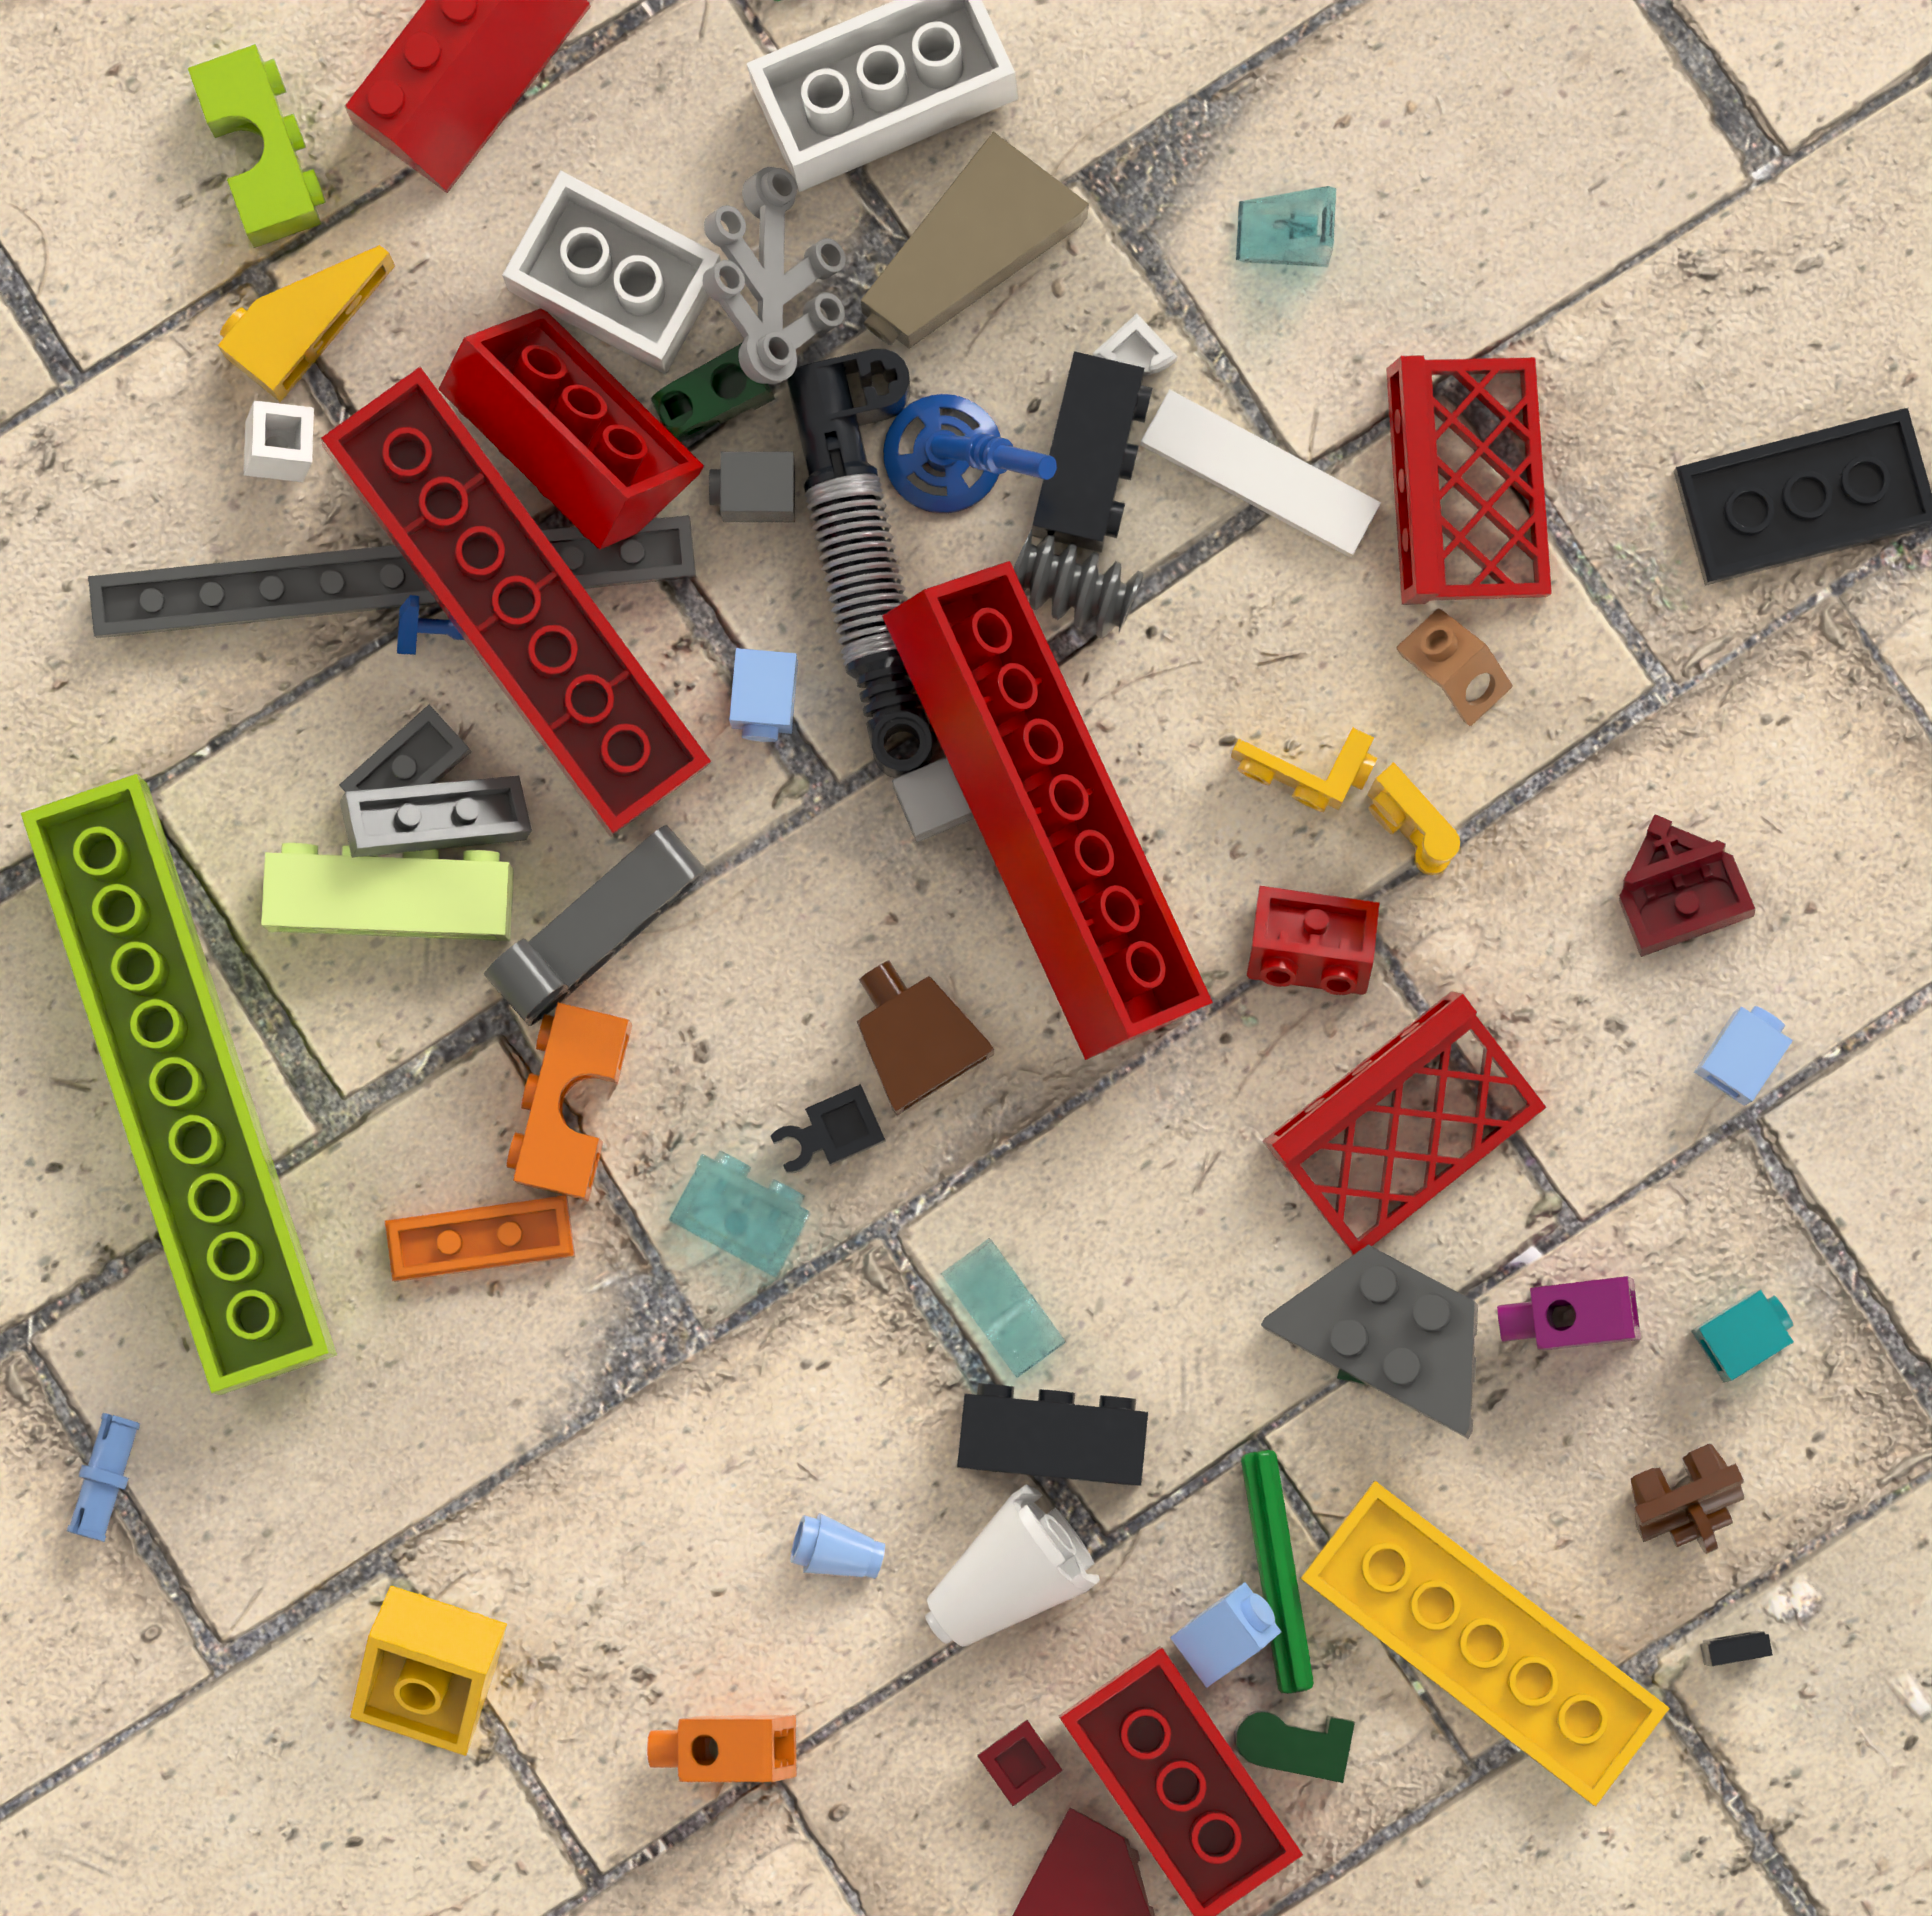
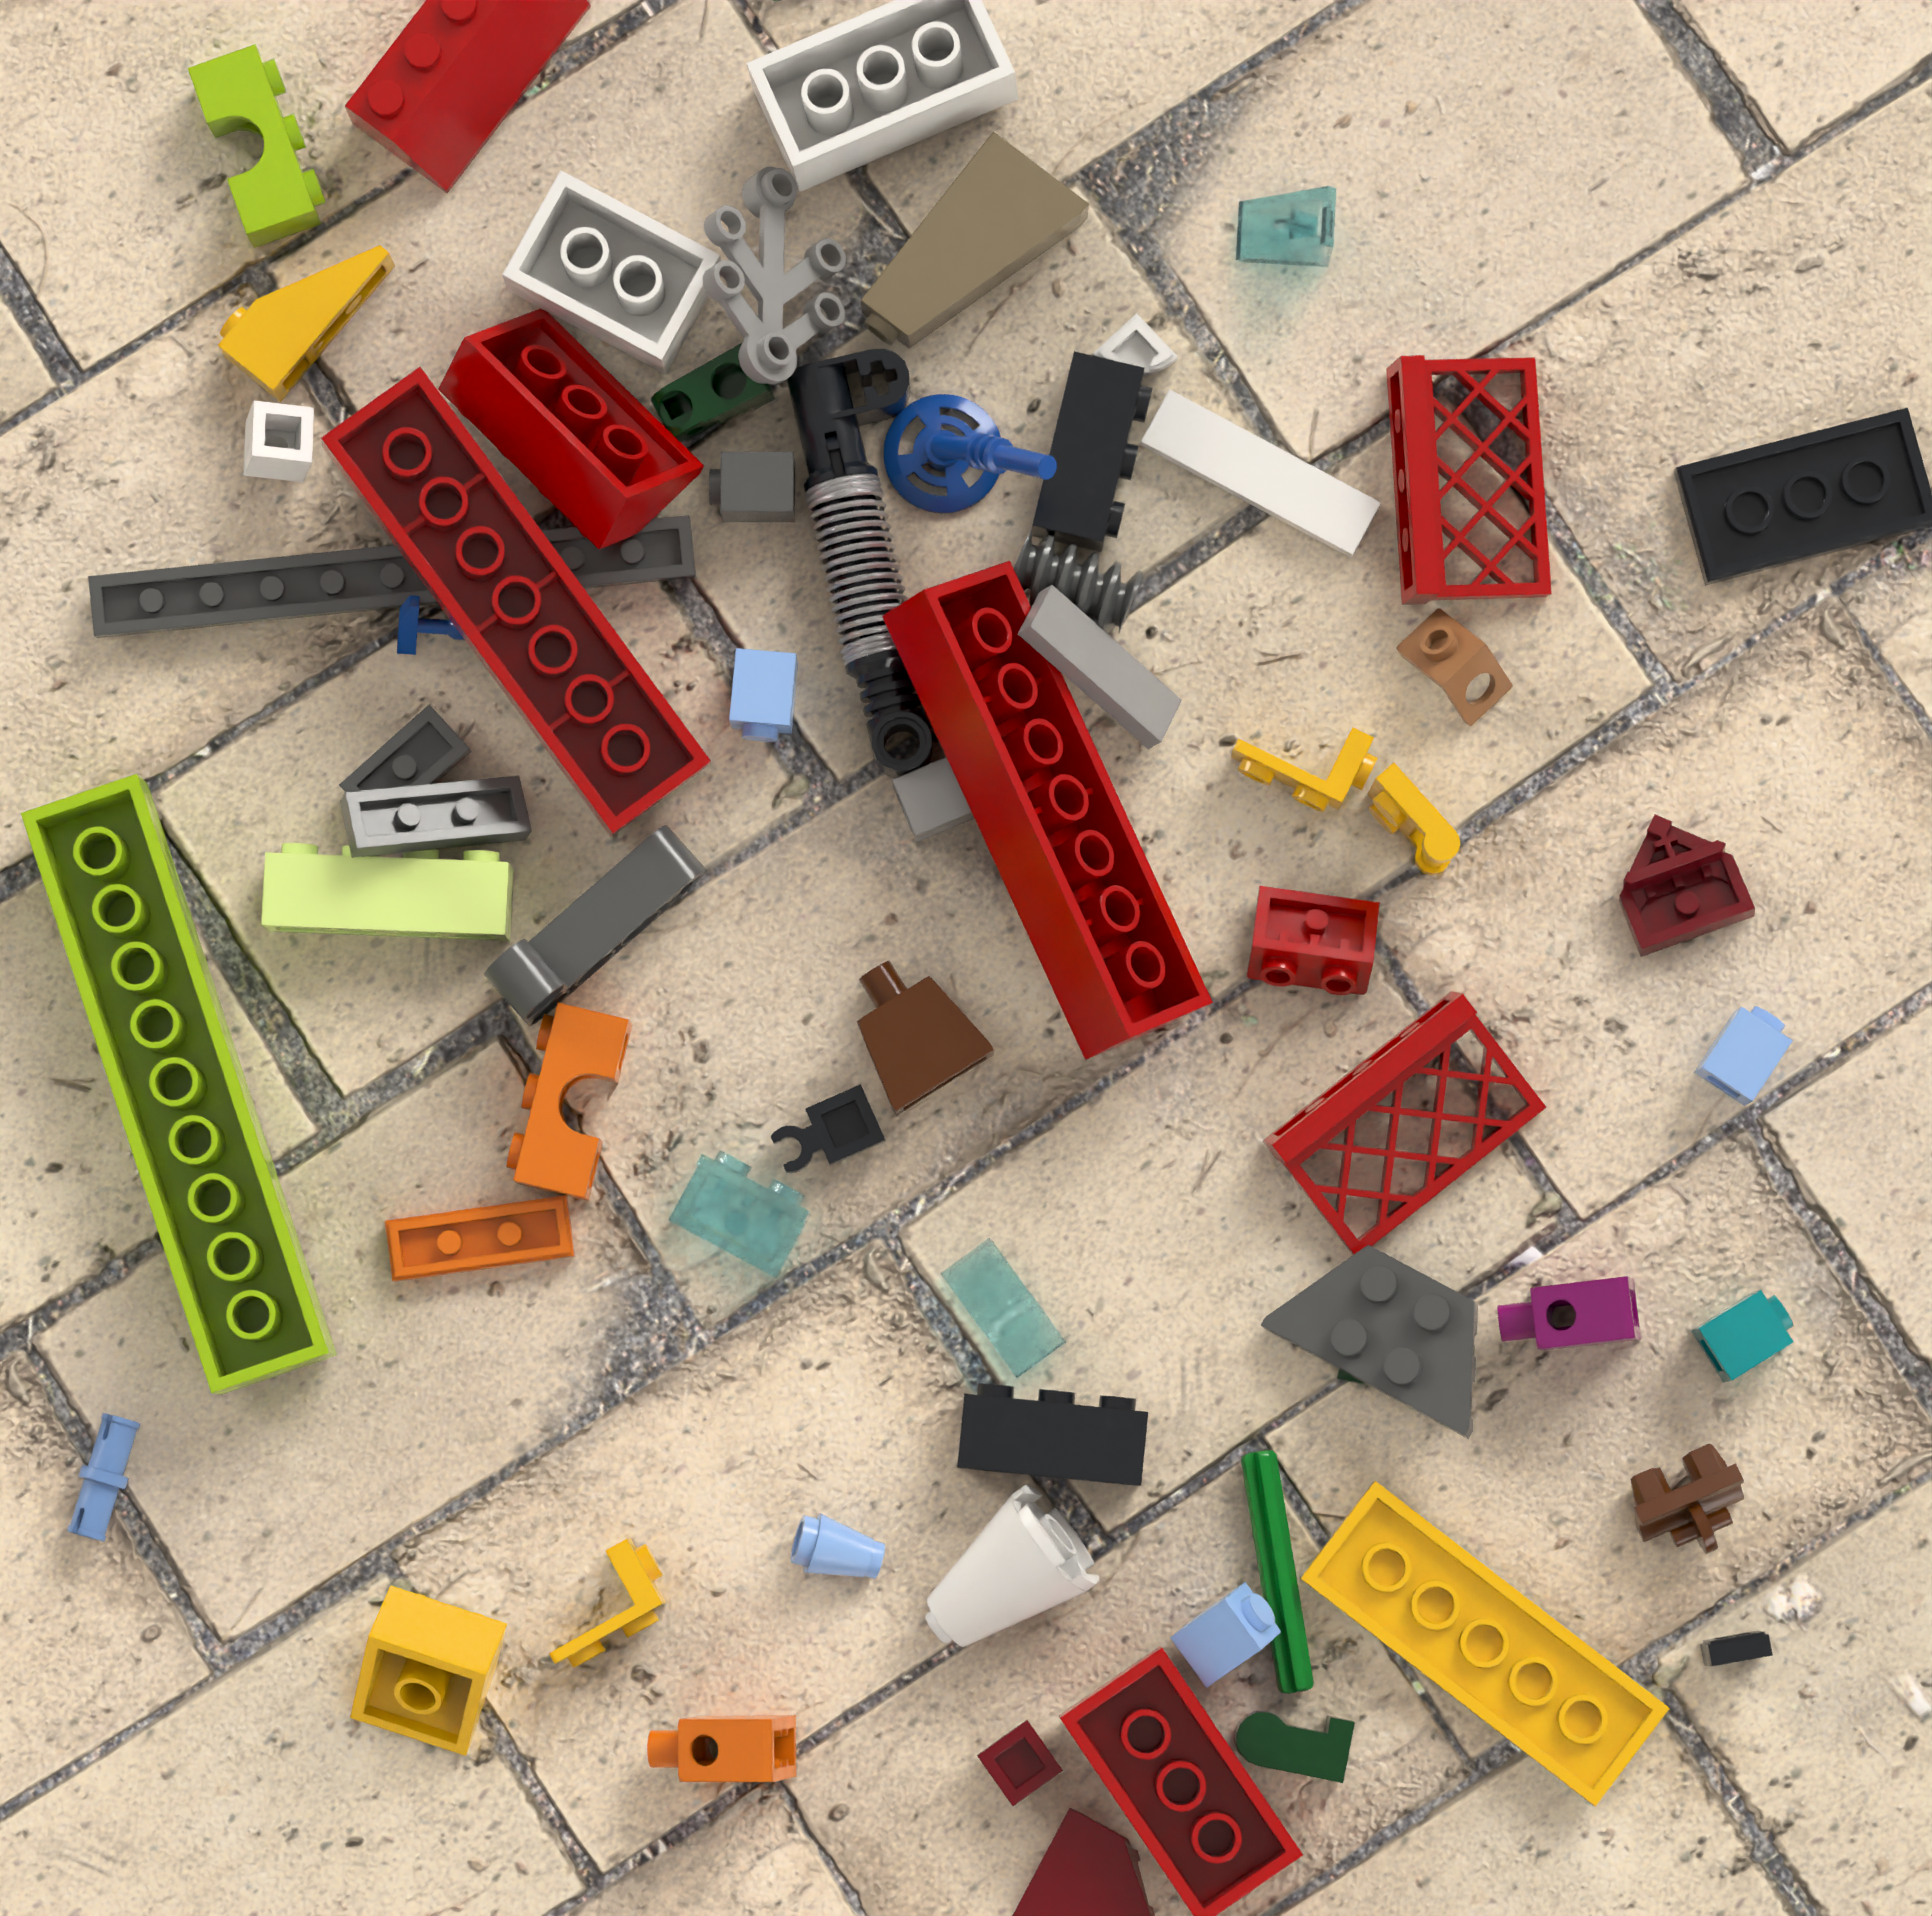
none -> yellow bracket [549,1538,666,1668]
none -> light grey tile [1018,585,1182,749]

